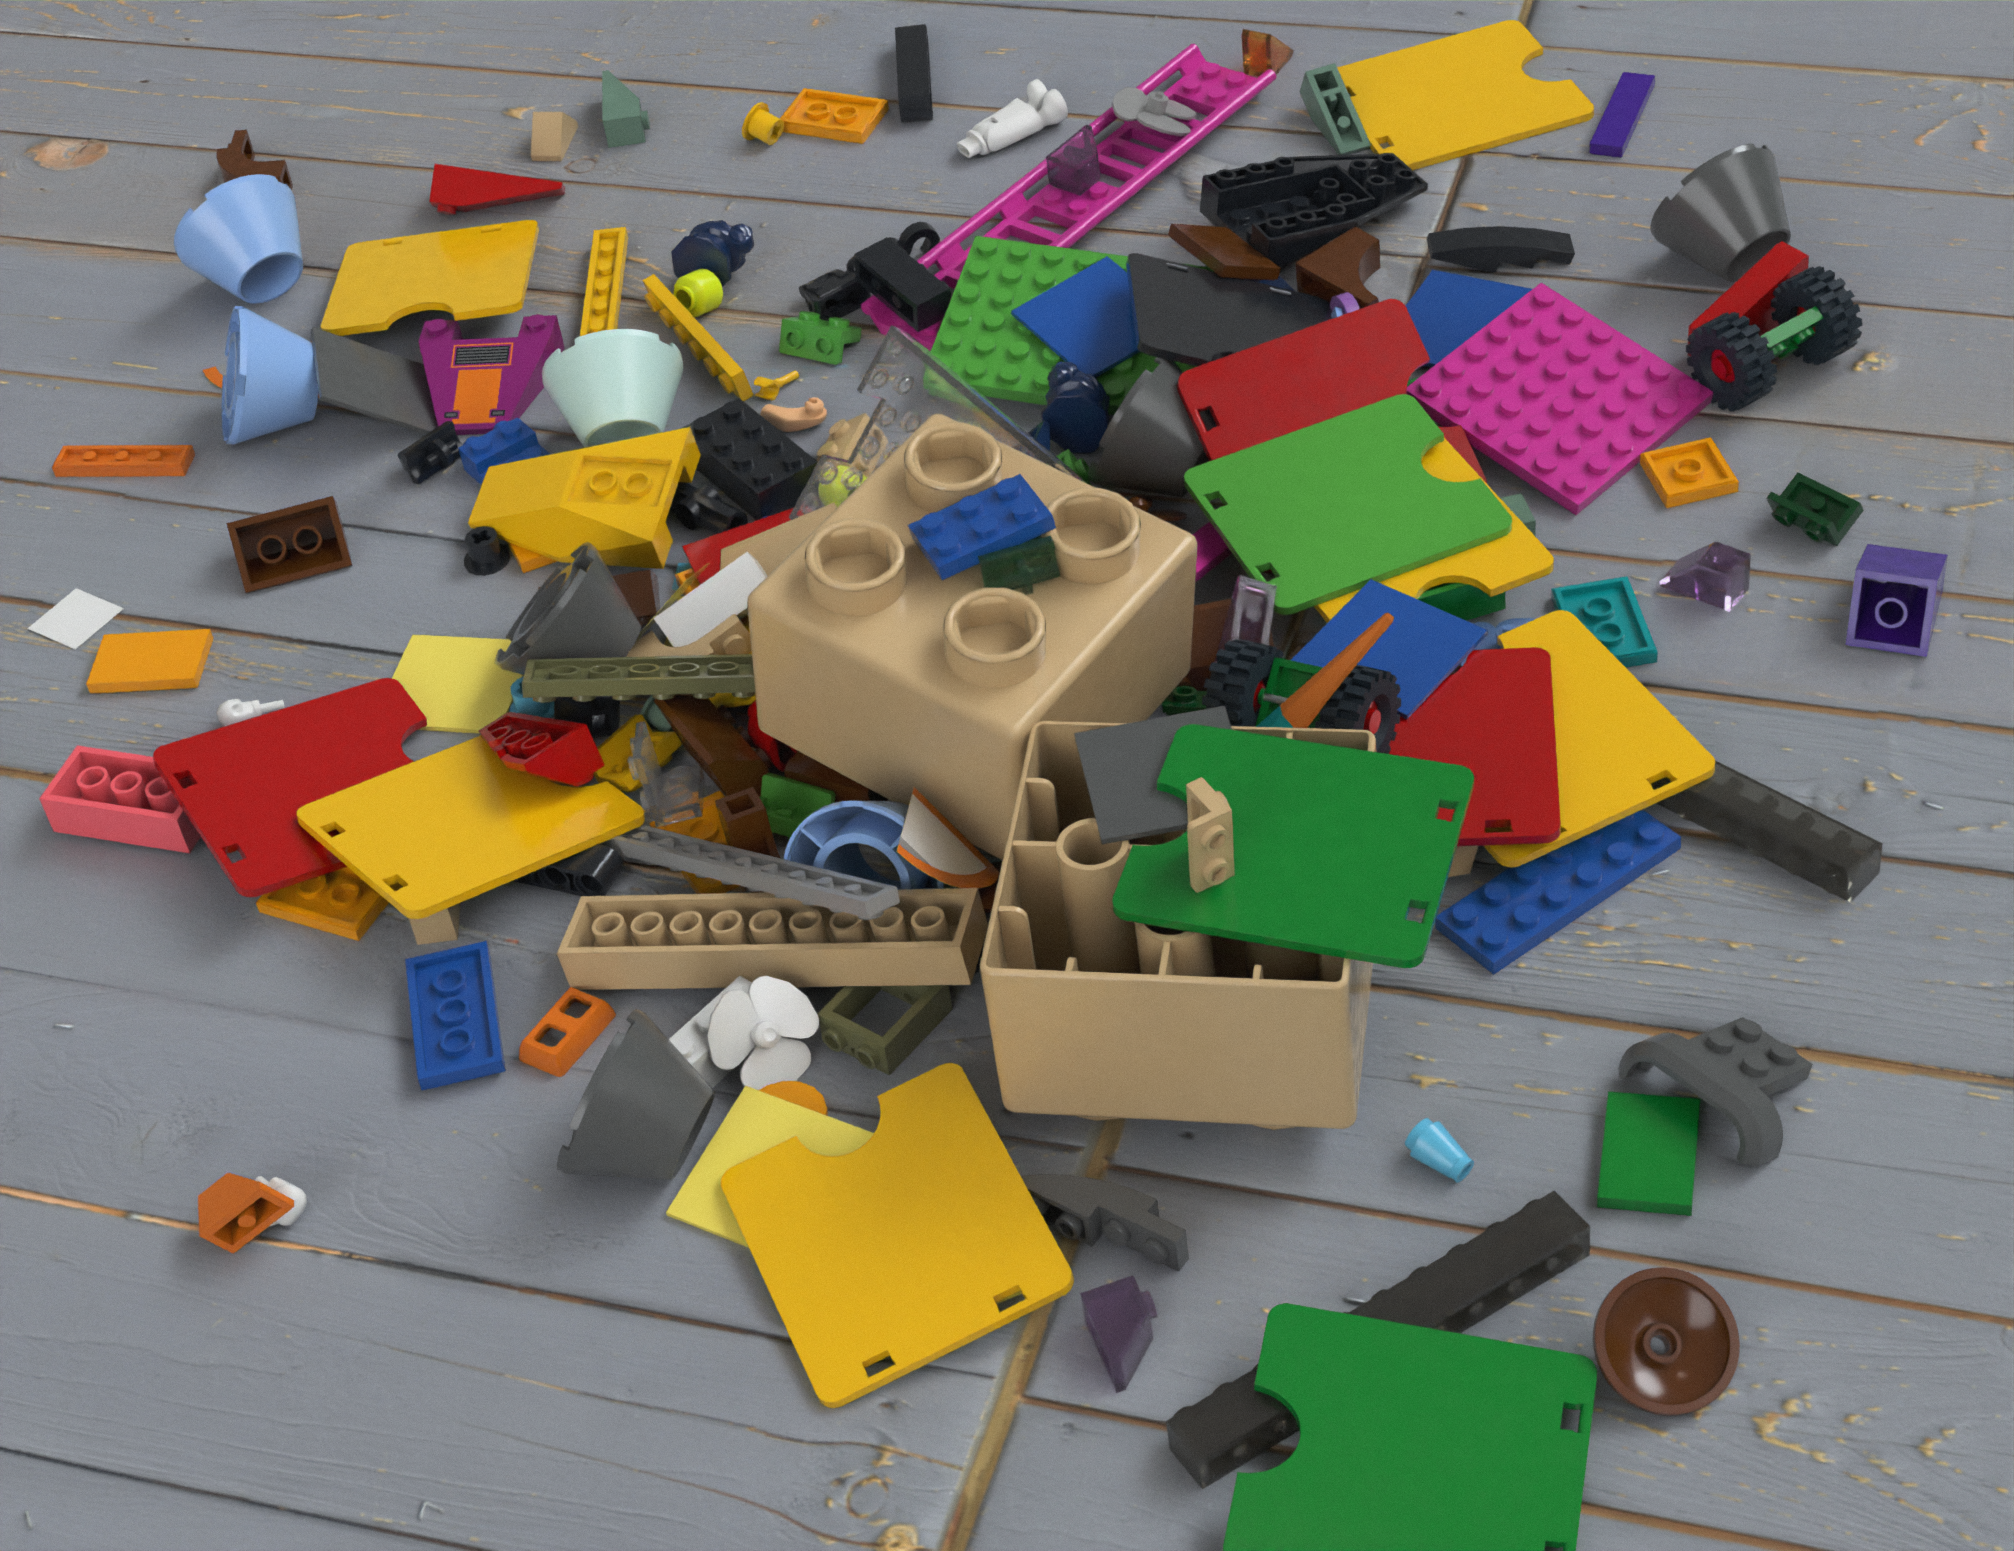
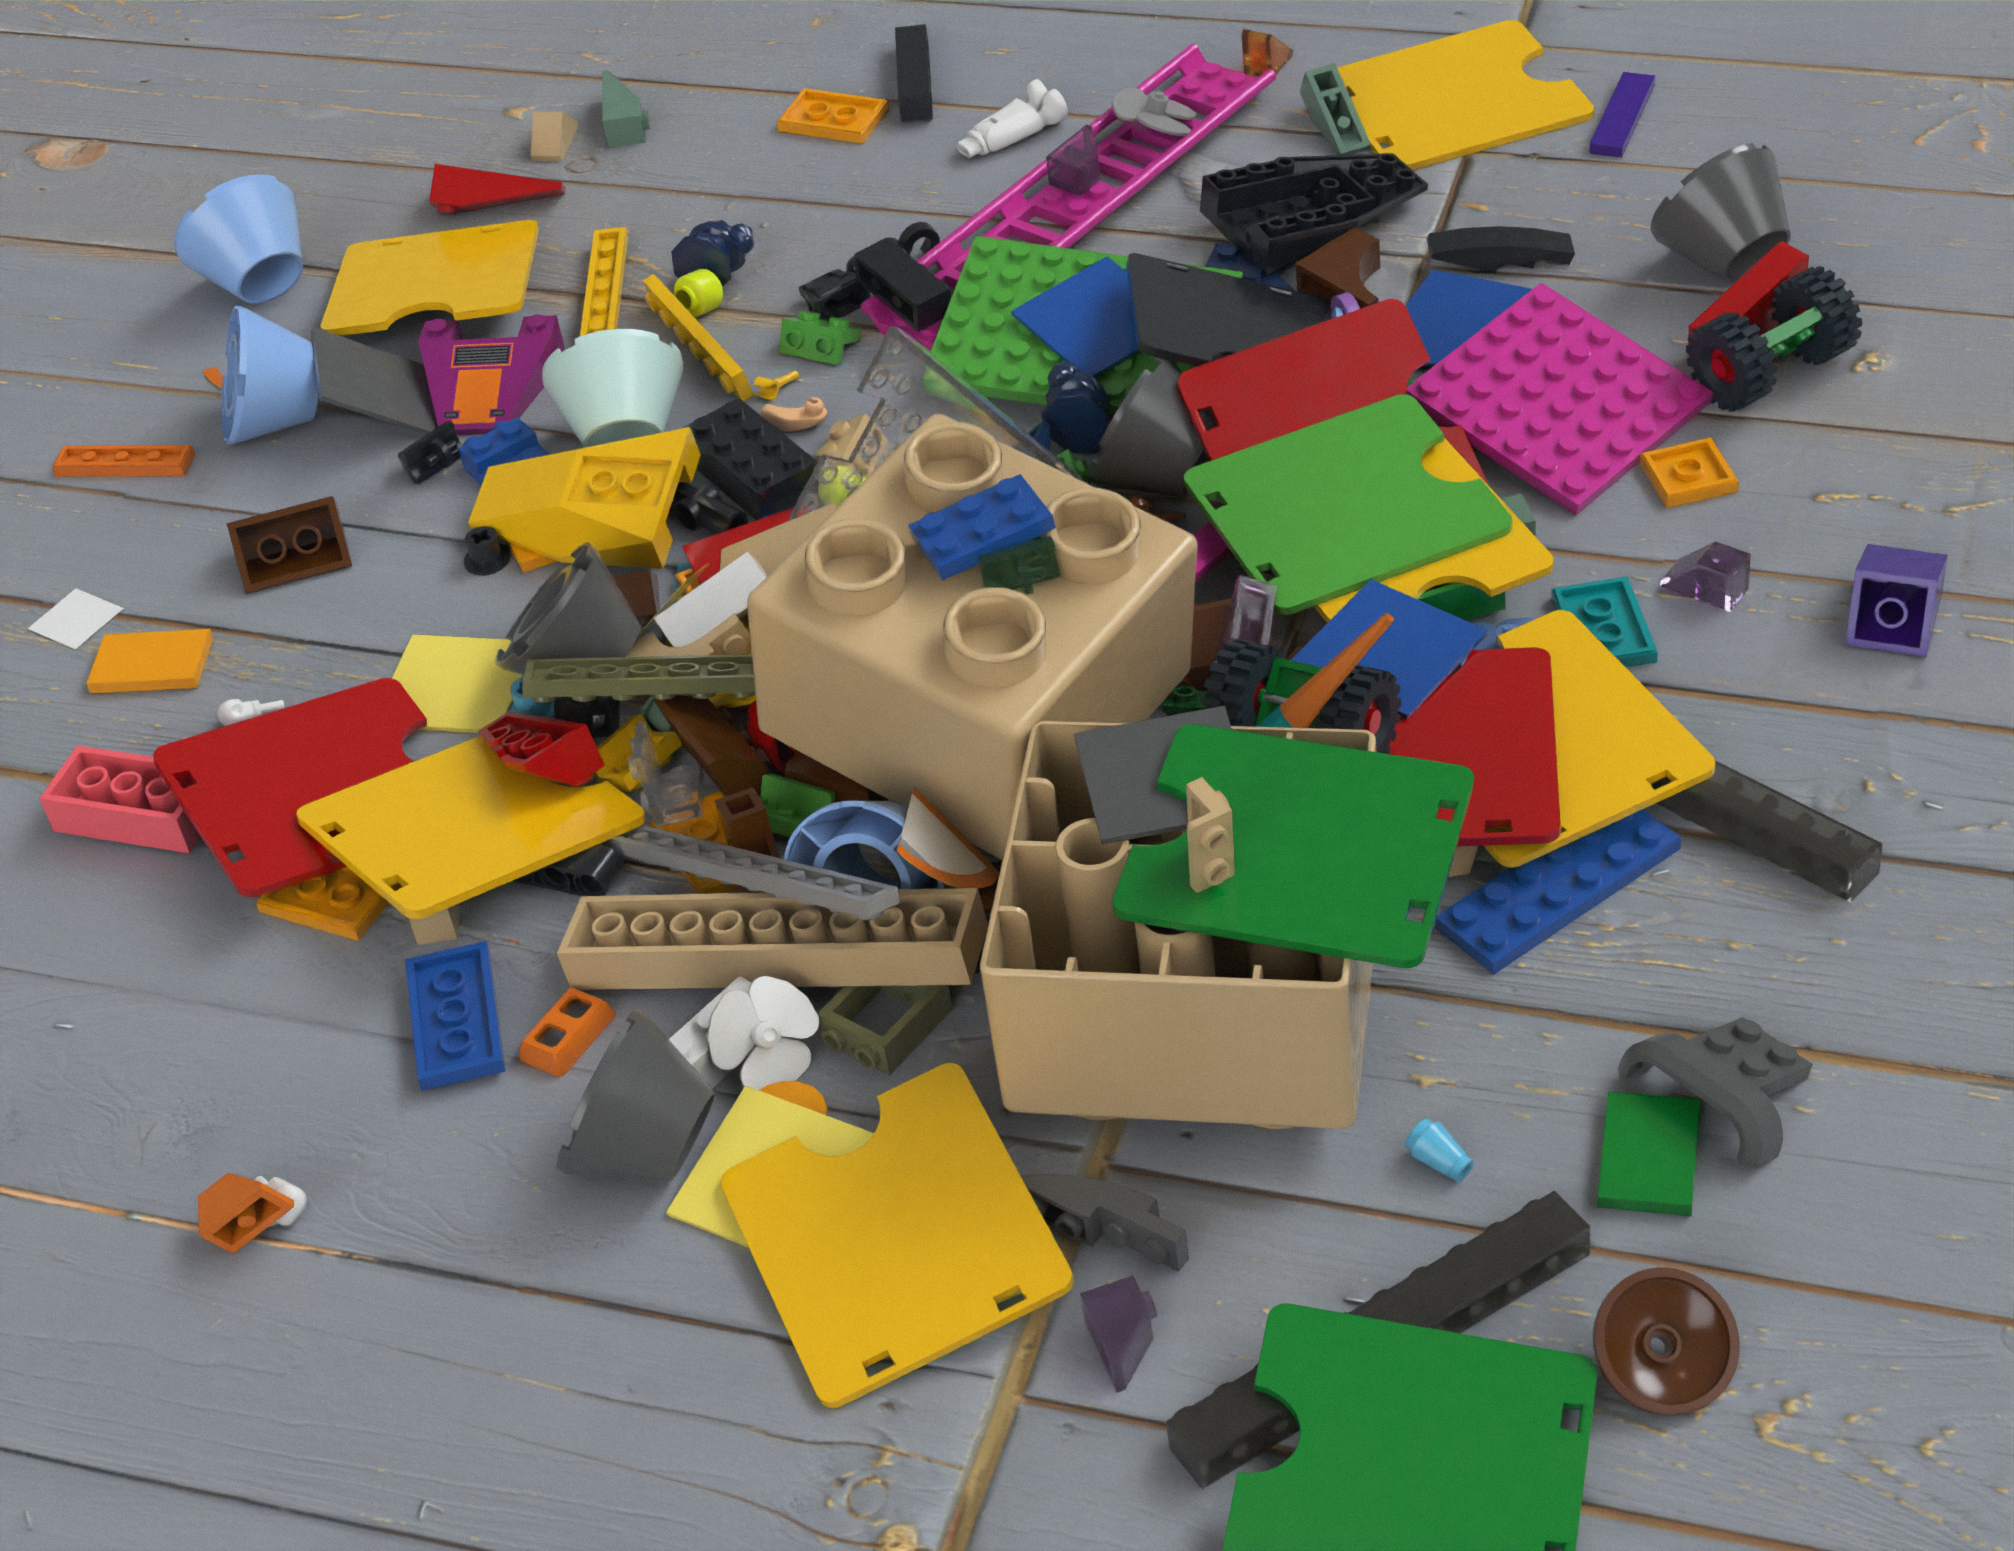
reddish brown arch [216,129,293,191] -> none
yellow piece [742,102,784,145] -> none
reddish brown tile [1168,223,1281,281] -> none
dark green bracket [1766,472,1864,546] -> none

